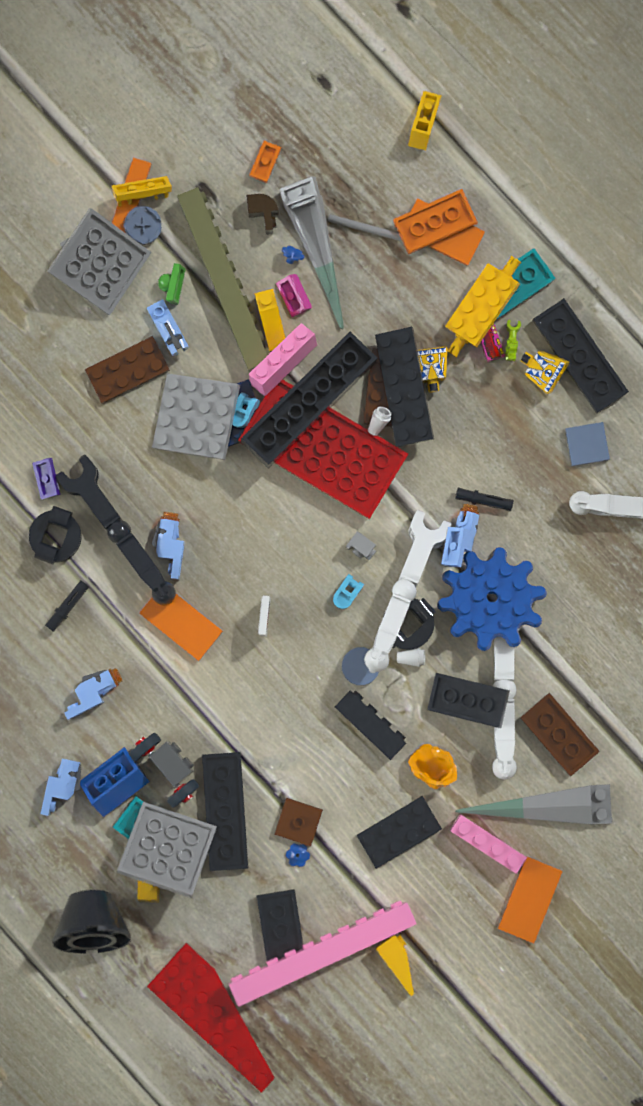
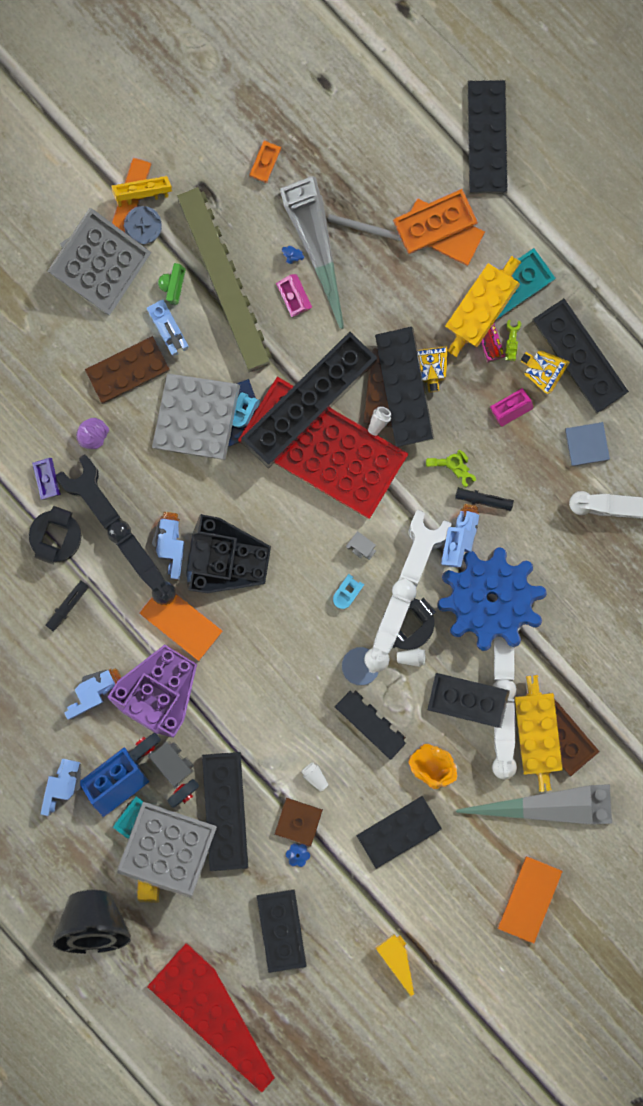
bright pink brick [228,900,417,1007] -> none
dark brown brick [246,194,279,235] -> none
bright pink brick [248,323,317,396] -> none
yellow slope [255,289,285,352] -> none
white tile [258,596,271,637] -> none
yellow slope [408,91,442,151] -> none
bright pink brick [450,814,527,874] -> none
none -> medium lavender hair [76,418,109,449]
none -> medium lavender wedge [107,645,197,738]
none -> black wedge [186,514,271,594]
none -> white cone [301,762,329,792]
none -> lime piece [426,450,476,488]
none -> black plate [467,80,508,194]
none -> dark pink slope [490,388,534,427]
none -> yellow plate [515,675,562,792]

